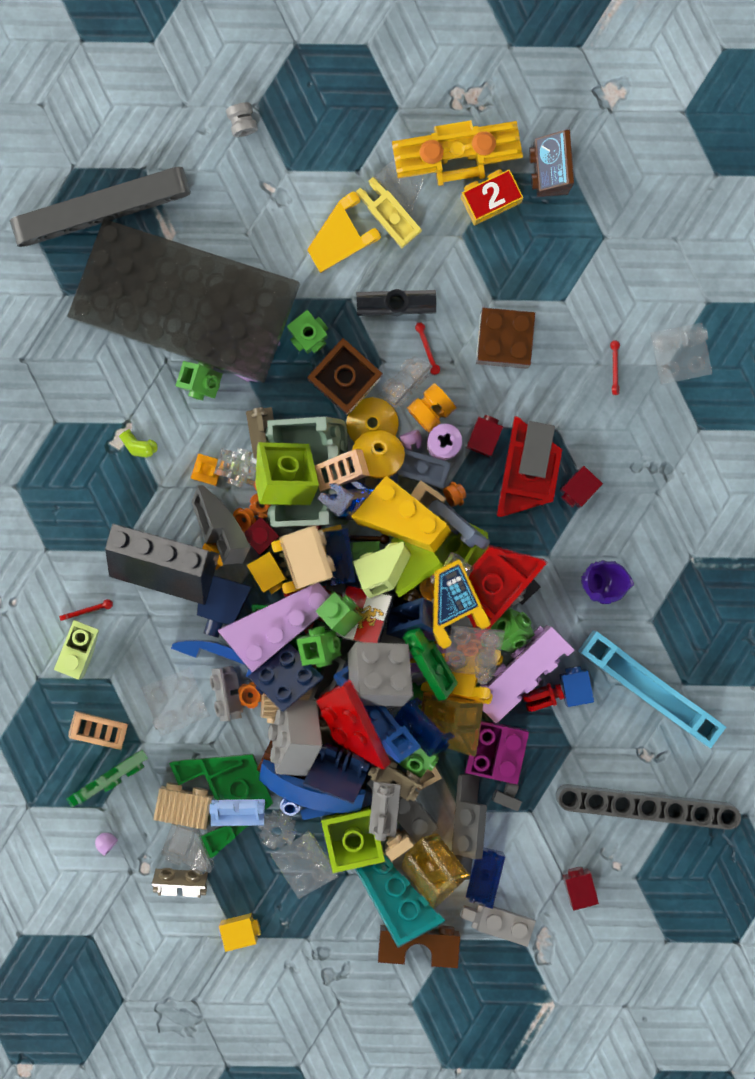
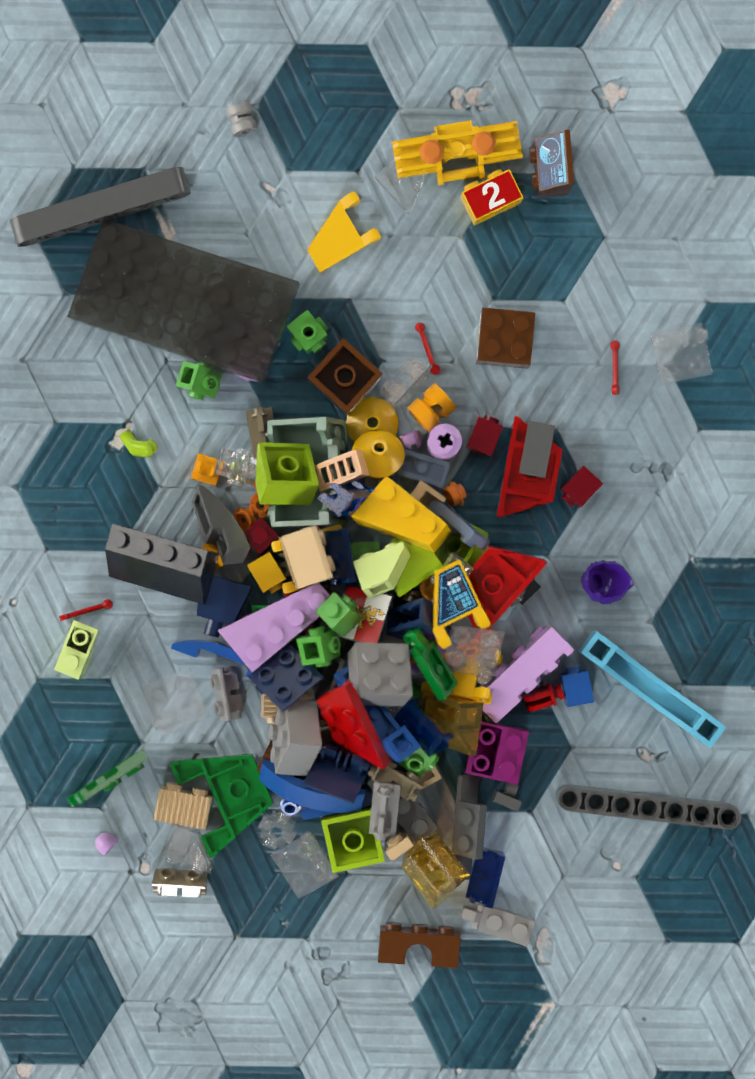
light nougat slope [68,711,128,750] -> none
light blue hinge [210,799,265,826] -> none
yellow brick [219,913,261,952] -> none
orange plate [238,682,261,708] -> none
reddish brown hinge [343,533,390,544] -> none
teal wing [355,854,446,948] -> none
light yellow hinge [356,177,422,249] -> none
black piece [356,289,436,317] -> none
bright green brick [488,608,535,653] -> none
dark red brick [562,866,599,911] -> none

